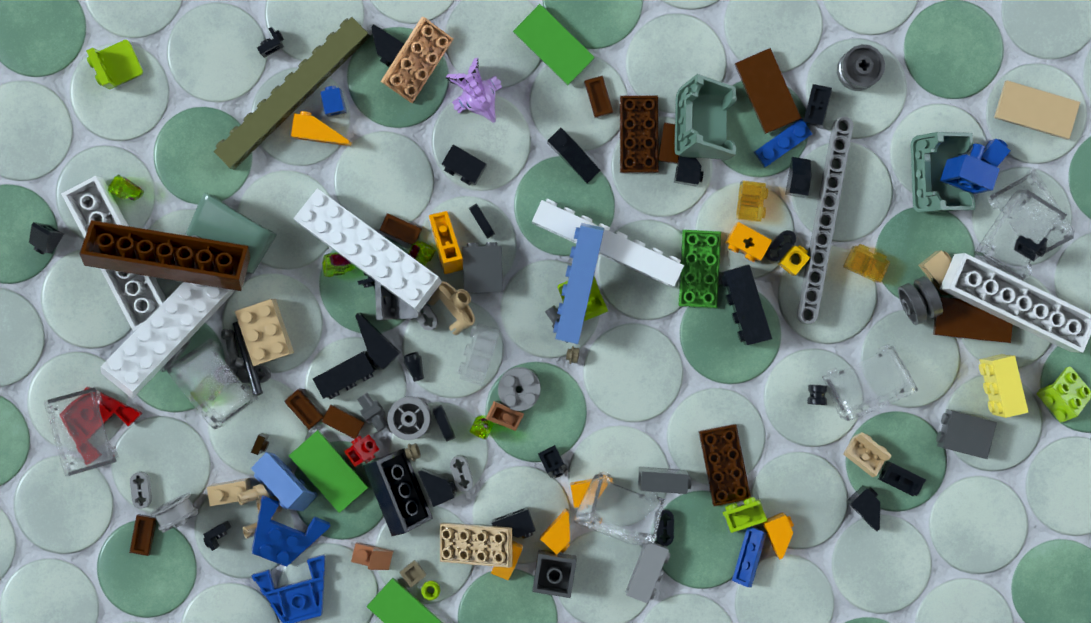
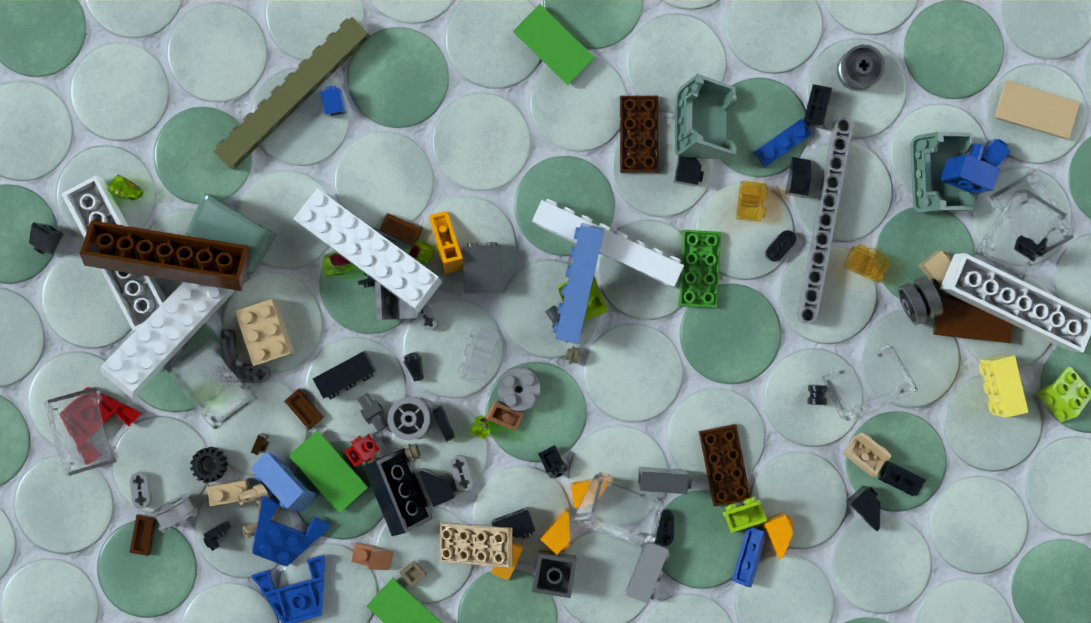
lime bracket [86,40,143,90] -> none
black piece [233,321,263,396] -> none
black bracket [257,27,284,58] -> none
light orange slope [291,111,352,146] -> none
reddish brown tile [321,404,365,439] -> none
black slope [355,313,401,370] -> none
black slope [371,24,404,67] -> none
light nougat tile [380,16,453,103] -> none
lime plate [421,581,440,600] -> none
tan connector [428,281,475,335] -> none
black brick [442,144,487,186] -> none
lavender piece [446,58,502,123] -> none
black beam [469,203,495,239] -> none
black slope [547,127,601,184] -> none
reddish brown tile [584,75,613,118] -> none
reddish brown tile [658,122,679,164] -> none
black slope [720,264,772,345] -> none
light orange brick [725,222,772,262] -> none
reddish brown tile [734,48,801,134] -> none
yellow brick [778,245,810,276] -> none
dark grey brick [936,409,997,459] -> none
none -> black tyre [190,447,228,483]

